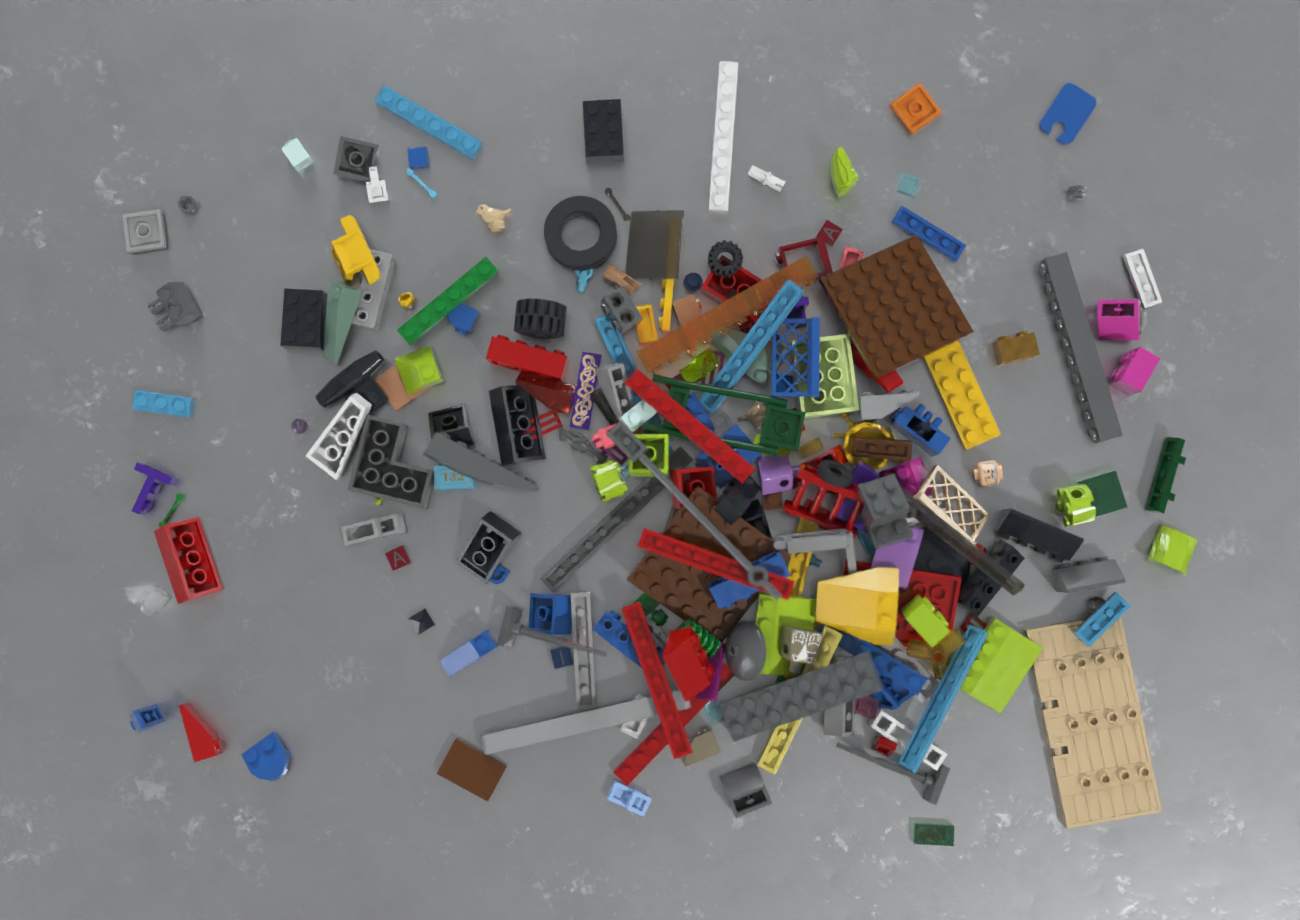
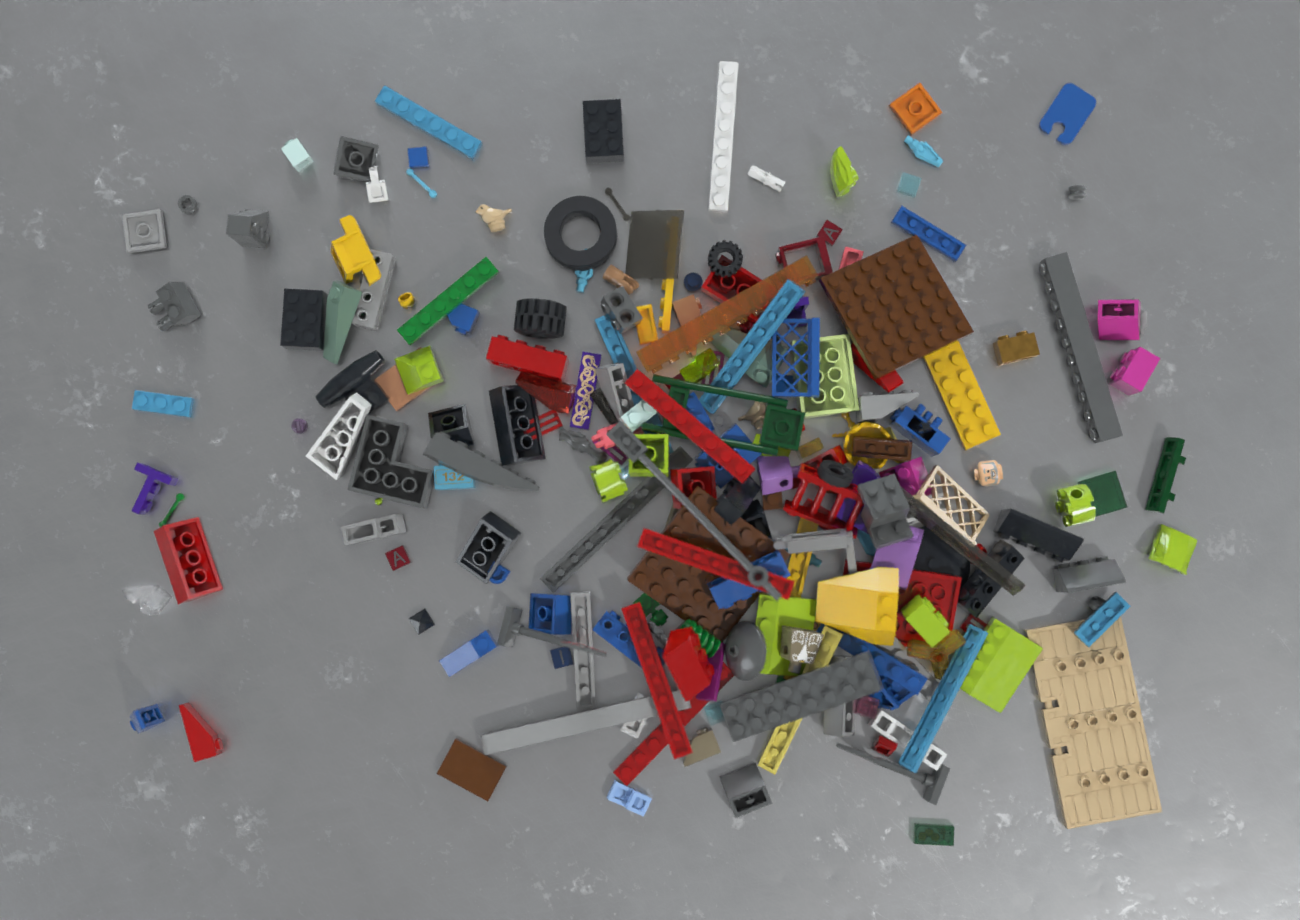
blue slope [241,732,291,781] -> none
white plate [1123,249,1162,309] -> none
none -> dark grey wedge [226,209,269,248]
none -> medium azure piece [904,135,943,167]

